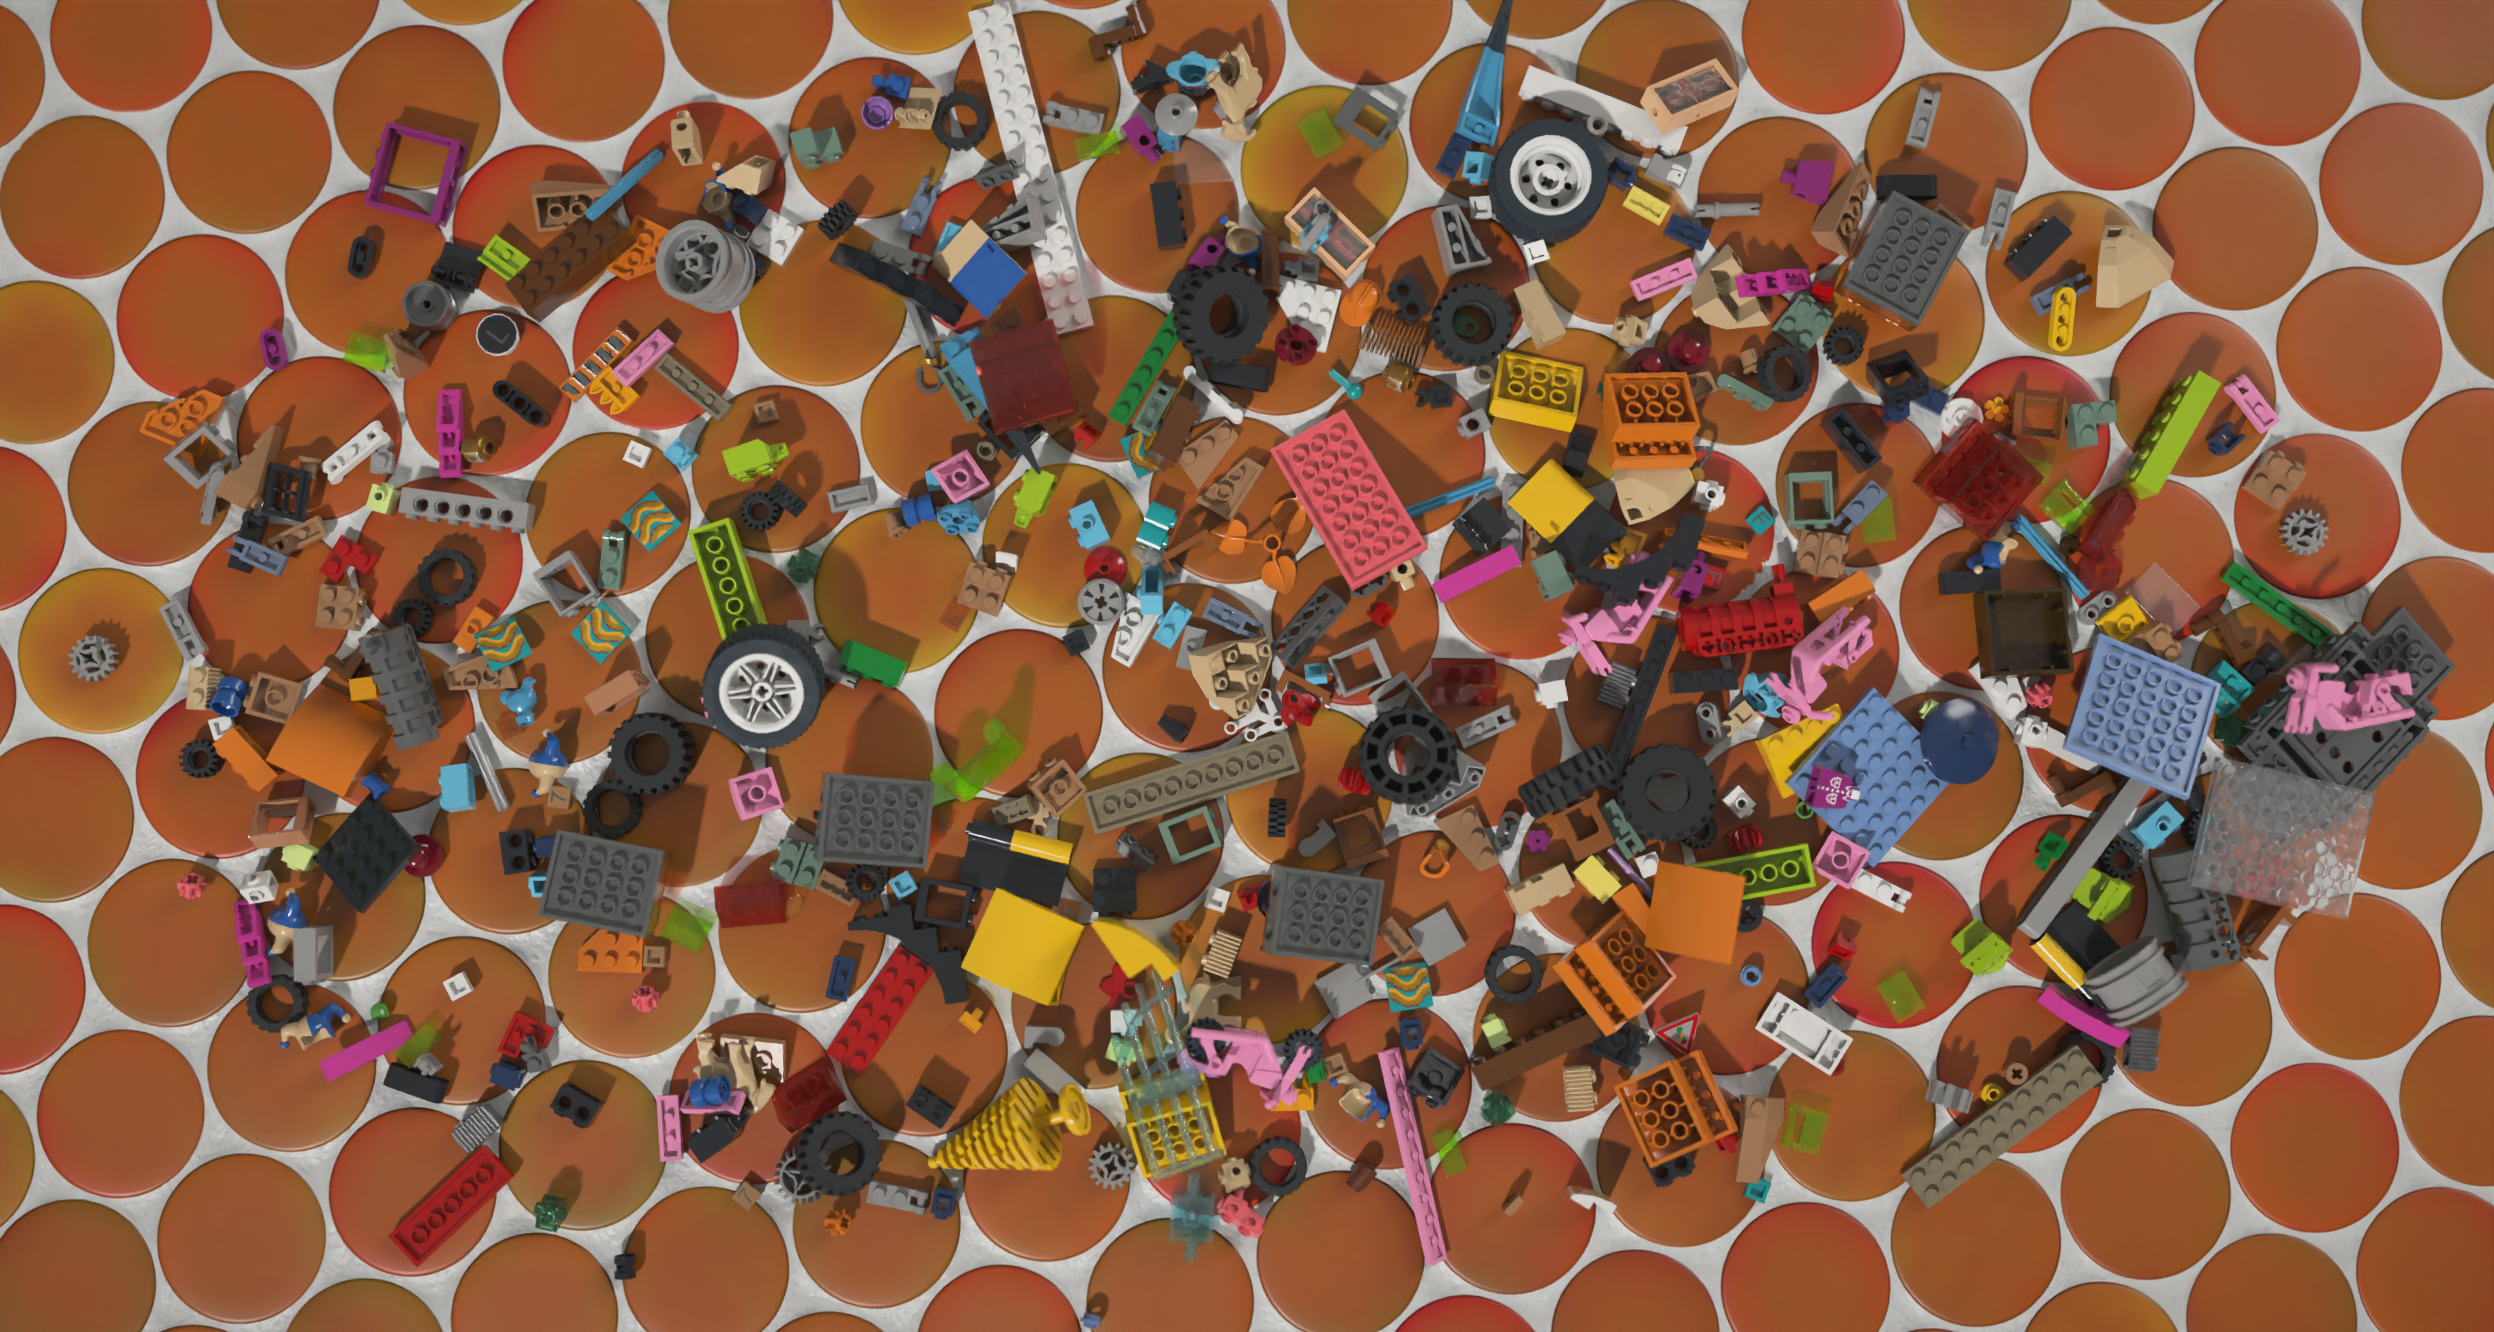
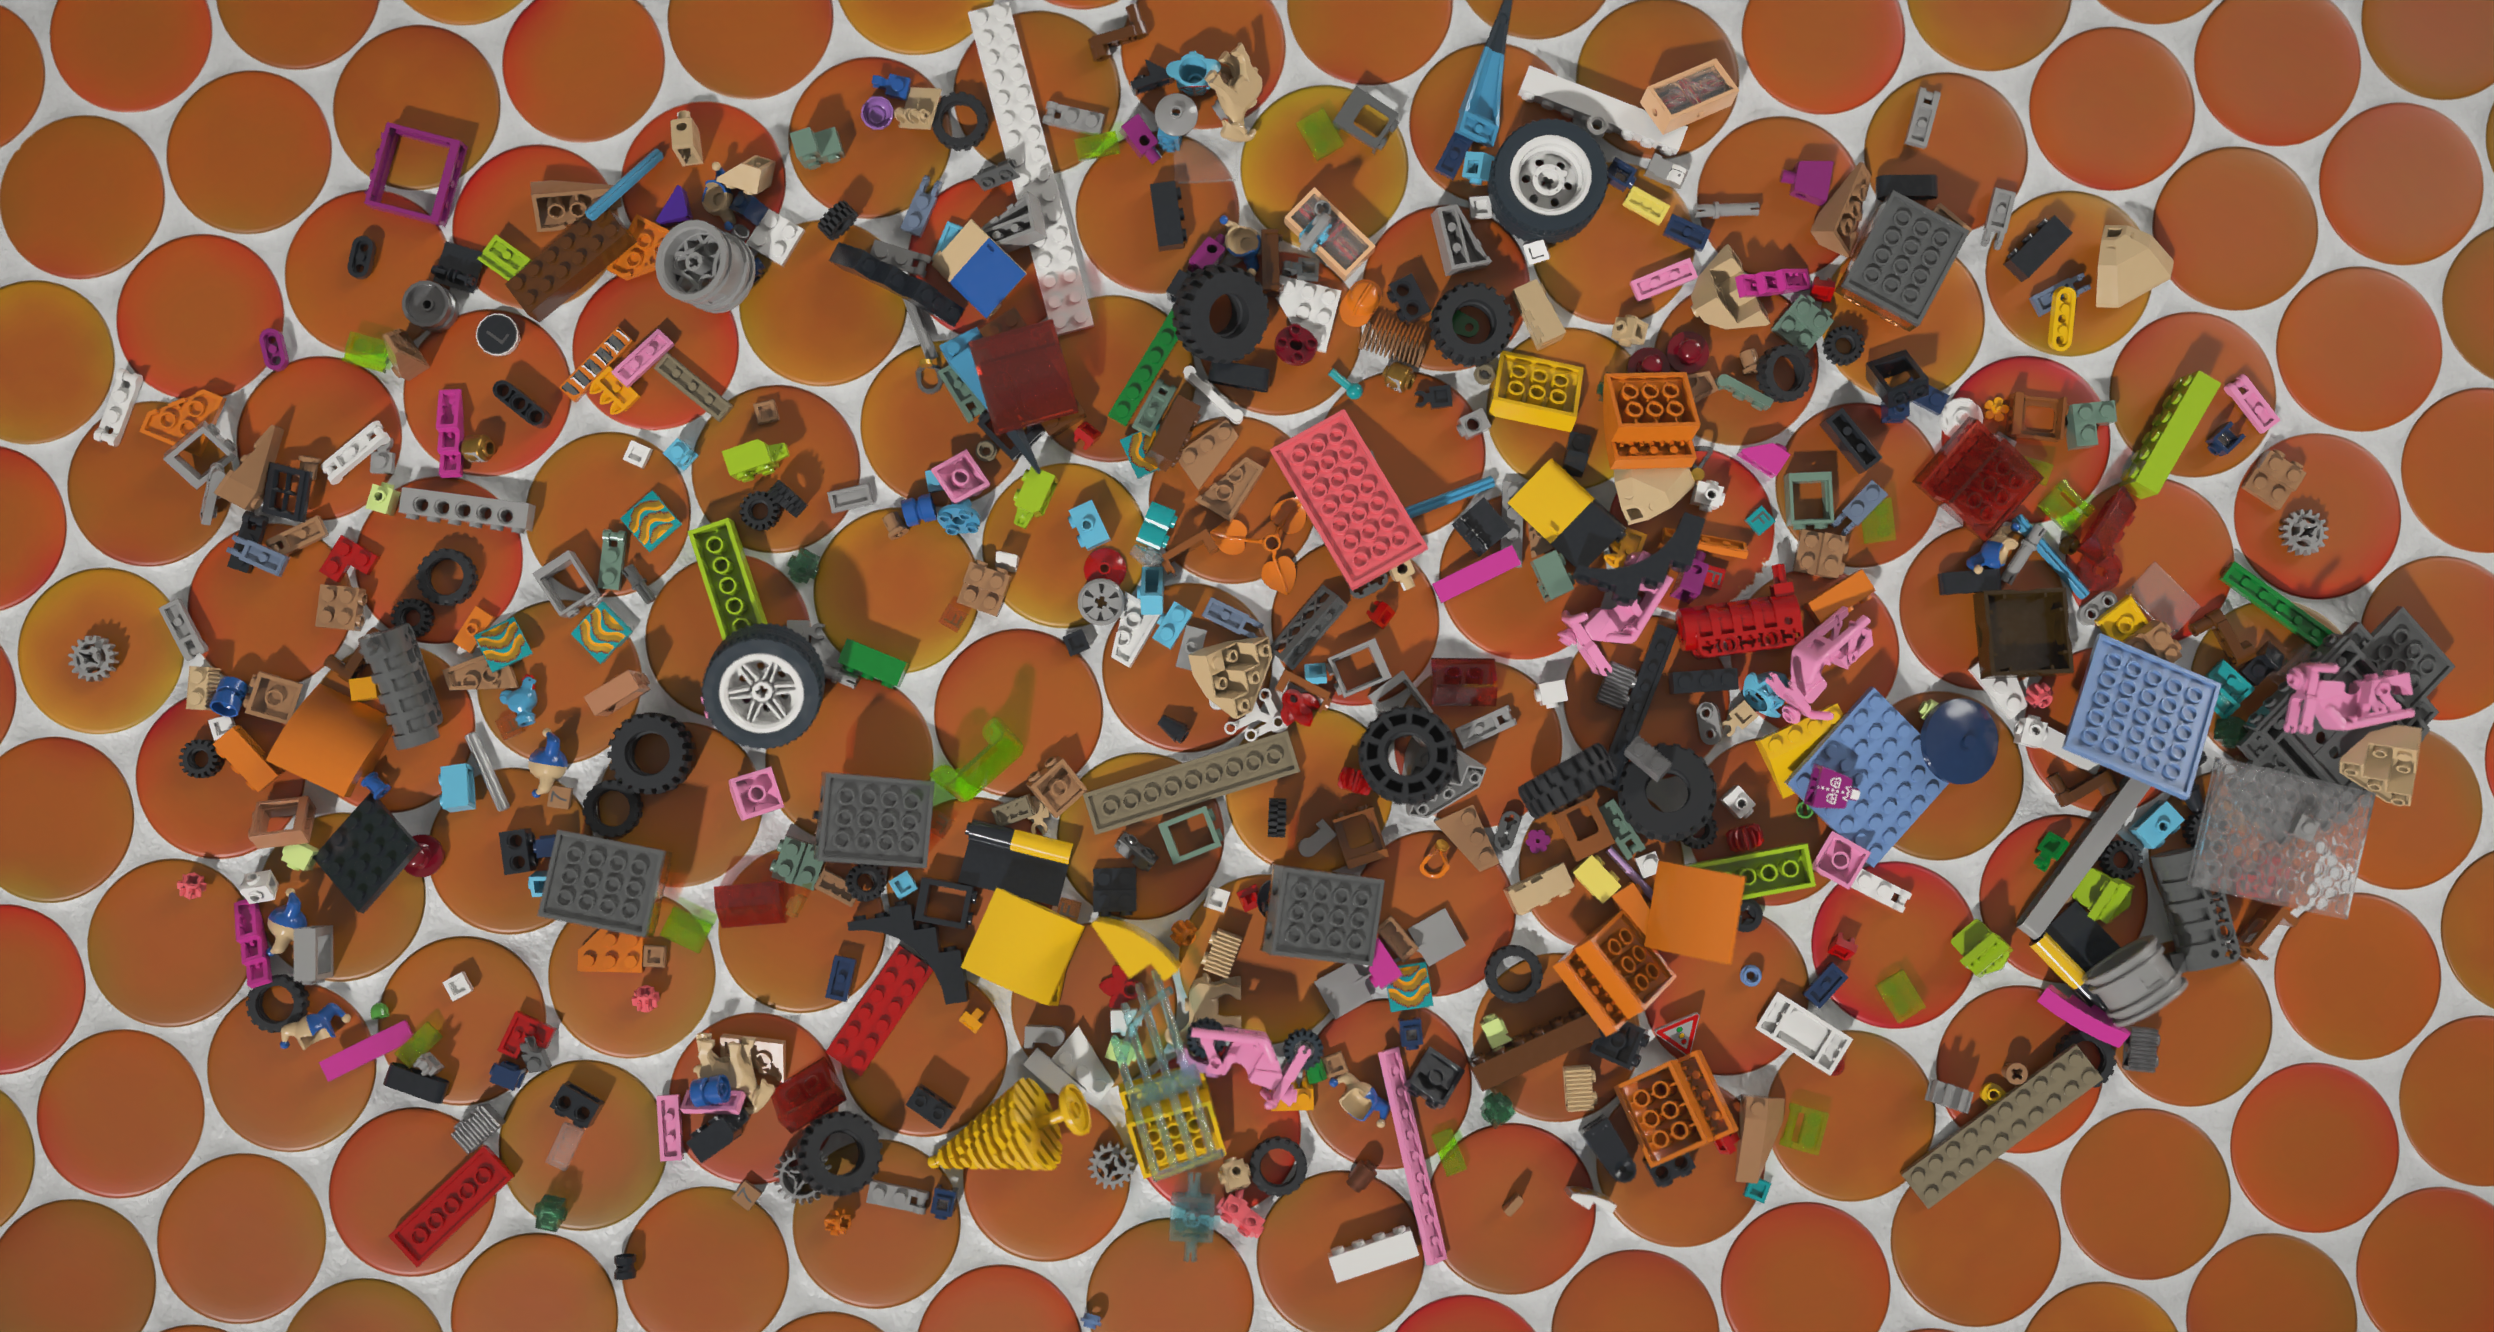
none -> white plate [93,368,143,447]
none -> clear plate [545,1122,585,1171]
none -> dark grey axle [622,564,656,604]
none -> dark purple slope [656,185,693,228]
none -> white wing [1051,1025,1115,1100]
none -> white brick [1328,1225,1419,1283]
none -> dark pink slope [1368,938,1403,990]
none -> black piece [1578,1114,1637,1183]
none -> flat silver brick [1624,736,1671,783]
none -> dark pink slope [1737,443,1791,478]
none -> light grey pin [2001,523,2047,585]
none -> light grey plate [2288,813,2320,843]
none -> tan brick [2340,725,2422,806]

